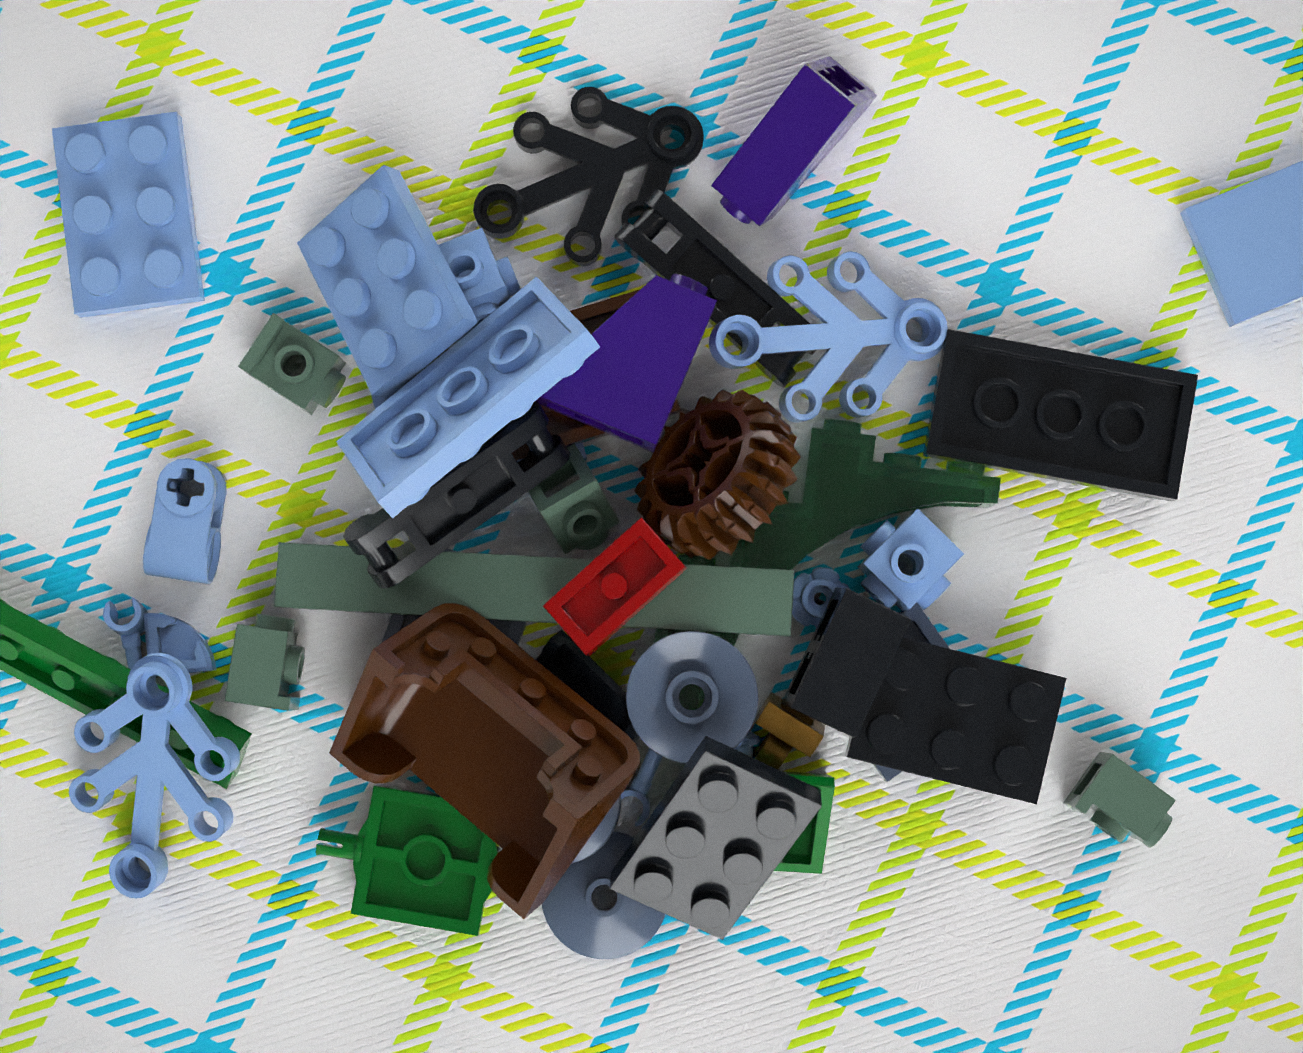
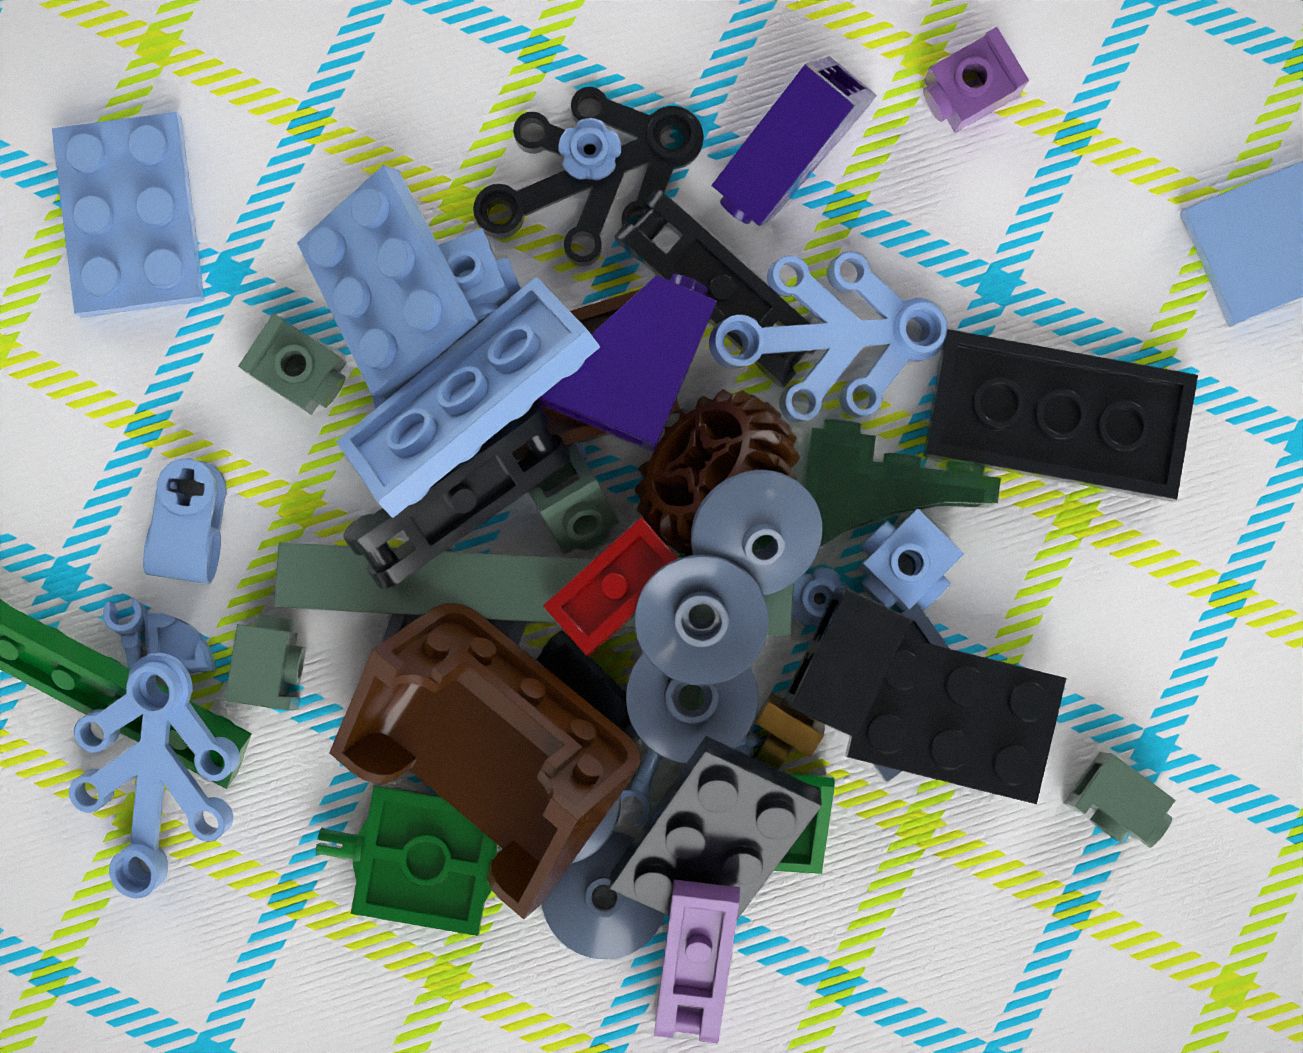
none -> light blue plate [558,118,621,180]
none -> sand blue dish [635,554,769,685]
none -> plate [654,880,740,1044]
none -> sand blue dish [691,470,822,595]
none -> medium lavender brick [923,27,1030,133]

